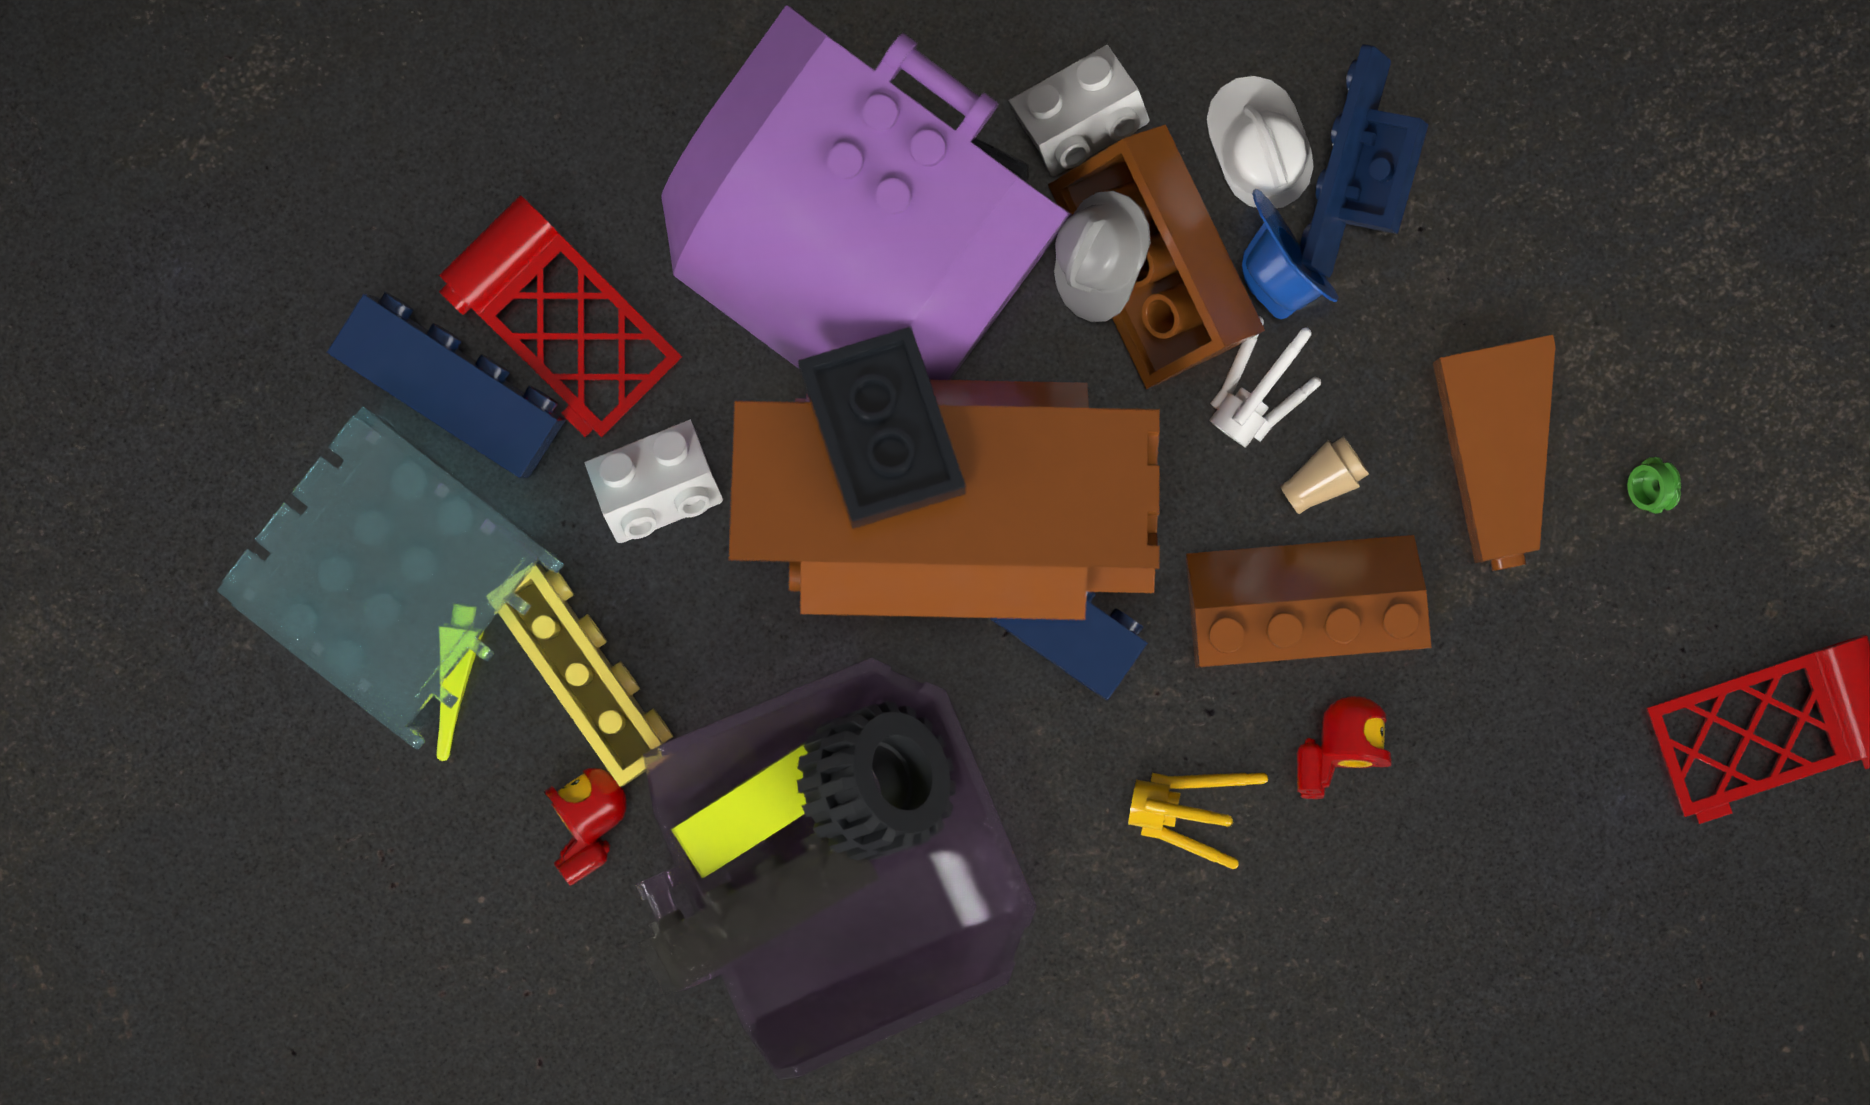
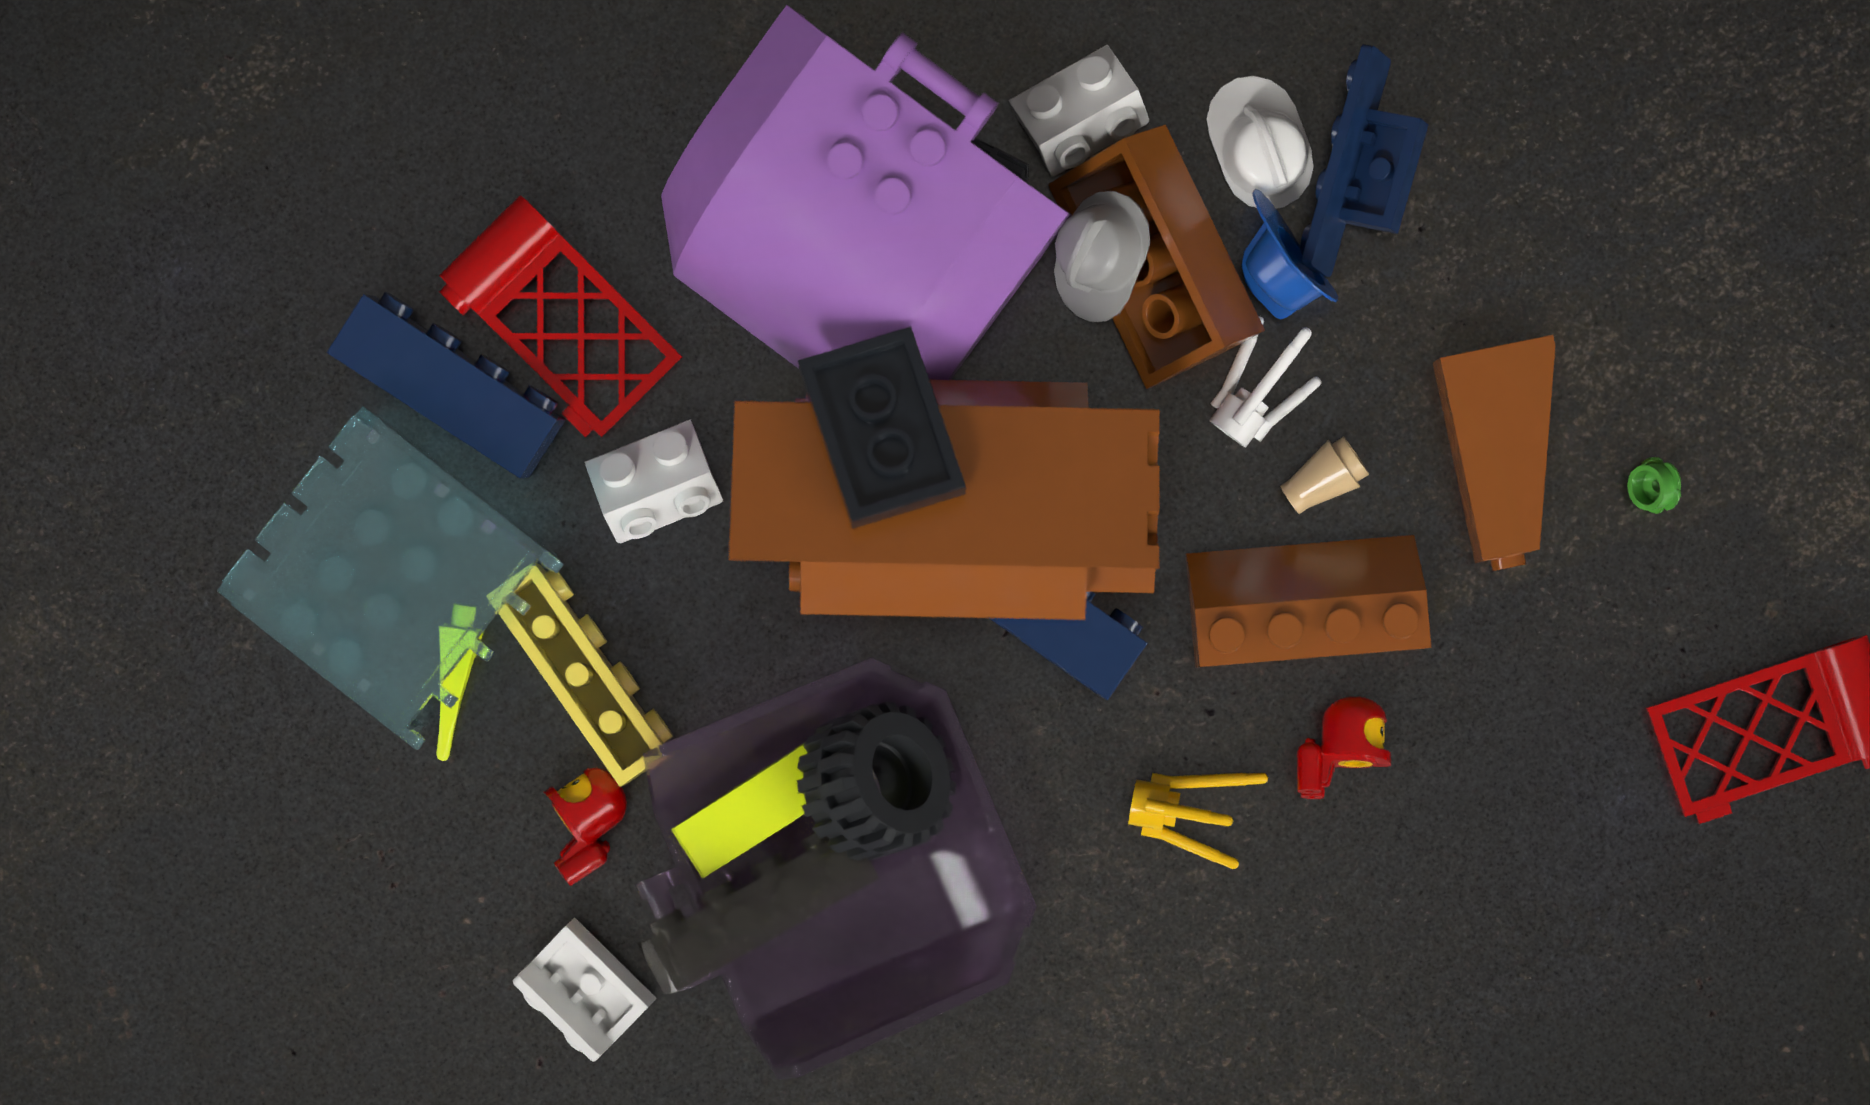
none -> white bracket [513,918,657,1062]

